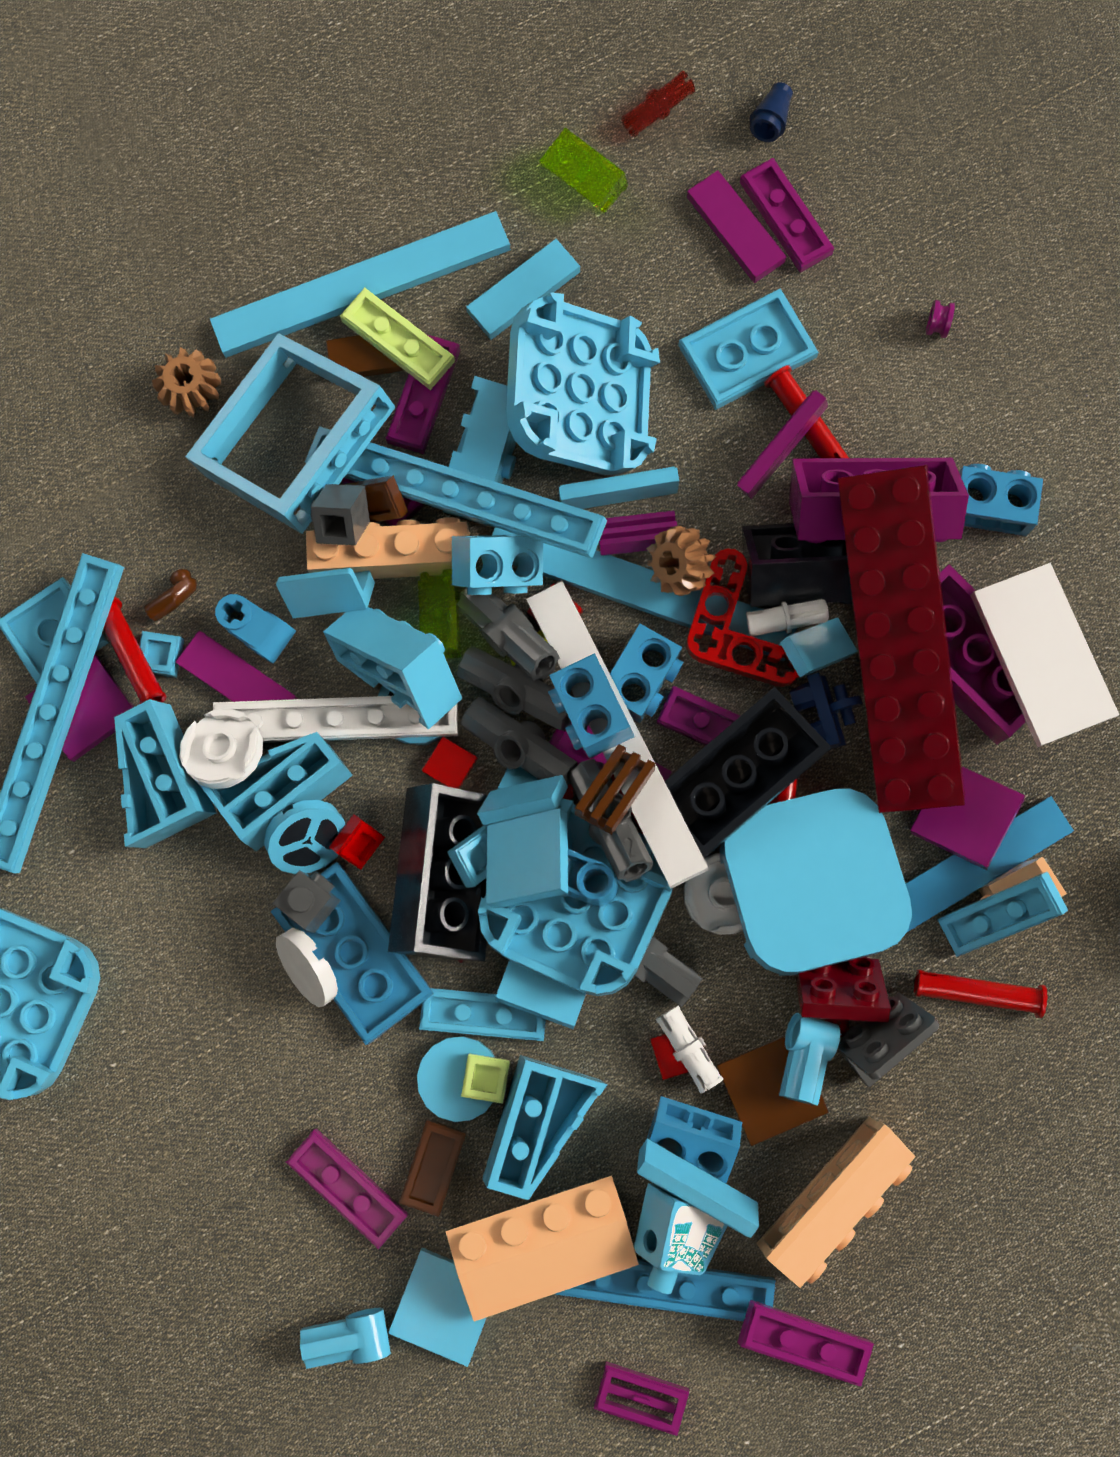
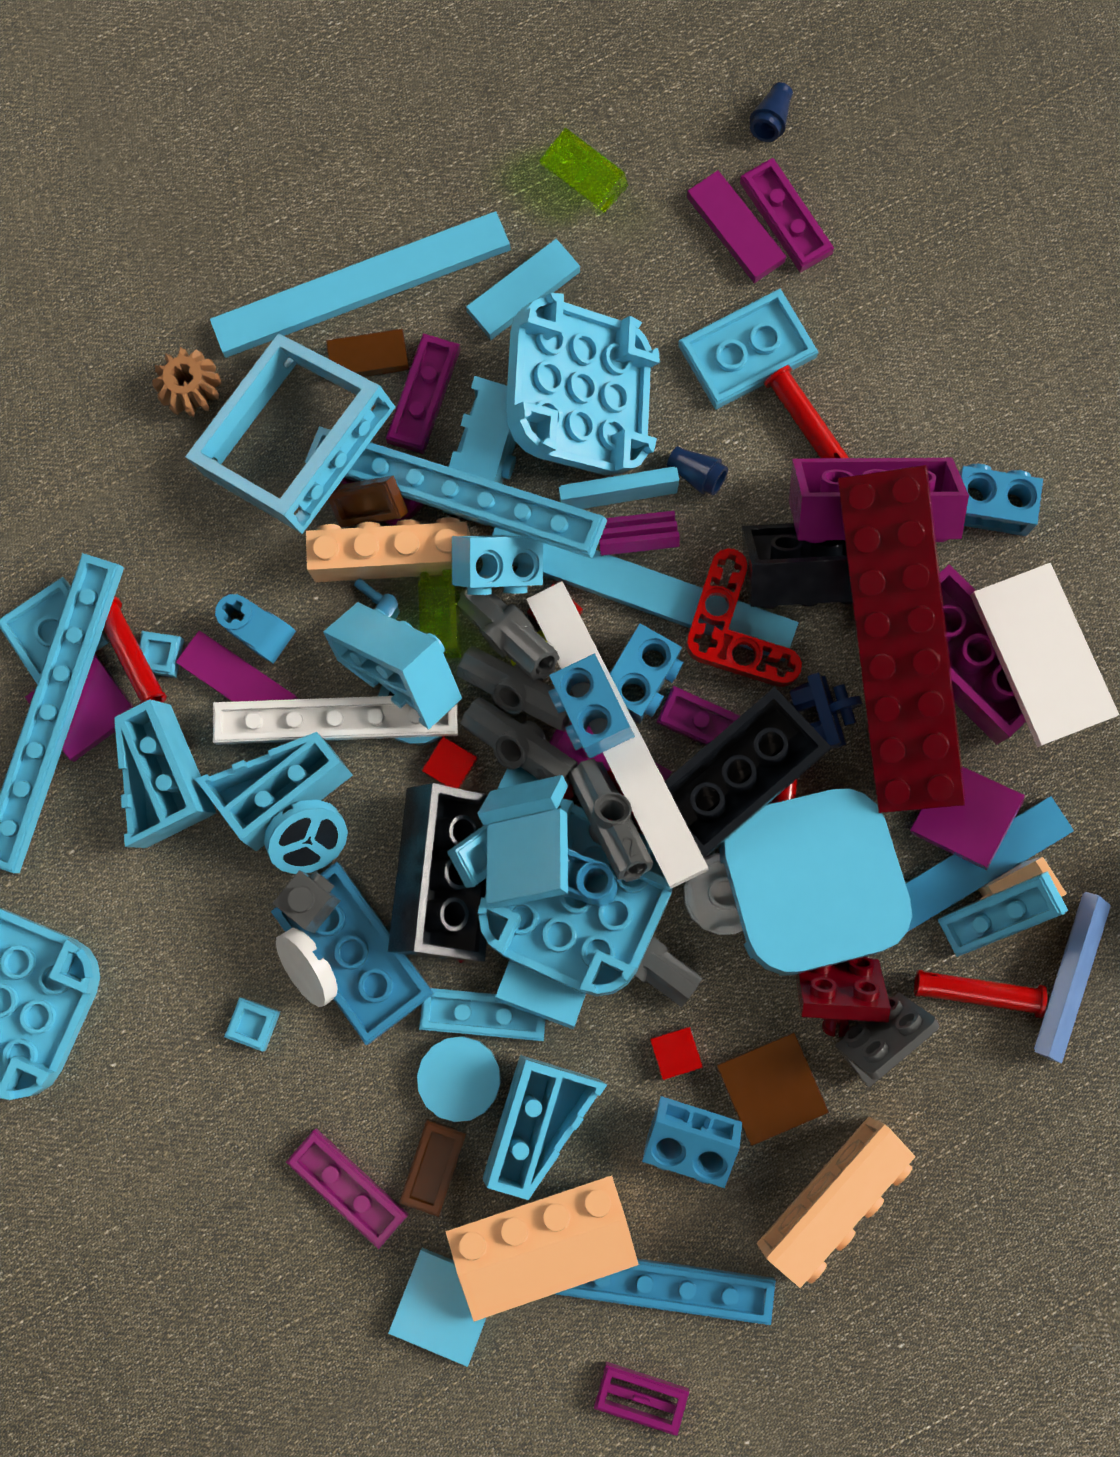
reddish brown arm [144,569,197,621] -> none
white tile [179,708,263,789] -> none
medium azure panel [276,568,375,618] -> none
medium azure piece [300,1307,391,1369] -> none
dark grey brick [311,484,370,545] -> none
red tile [329,814,385,870] -> none
yellowish green tile [340,287,455,390] -> none
yellowish green tile [461,1053,511,1104] -> none
reddish brown tile [575,744,656,835] -> none
clear red pin [621,71,695,138] -> none
medium azure torso [634,1183,727,1294] -> none
medium azure tile [637,1139,759,1238] -> none
medium nougat gear [645,526,717,596] -> none
white pin [655,1005,723,1093] -> none
magenta tile [737,390,828,499] -> none
magenta tile [737,1300,874,1387] -> none
white axle [746,599,829,637] -> none
medium azure piece [779,1013,840,1106] -> none
medium azure tile [780,617,858,678] -> none
magenta bush [926,300,955,338] -> none
none -> medium azure tile [224,997,281,1052]
none -> dark azure hand [354,579,400,620]
none -> dark blue cone [667,446,728,496]
none -> medium blue tile [1034,892,1111,1064]

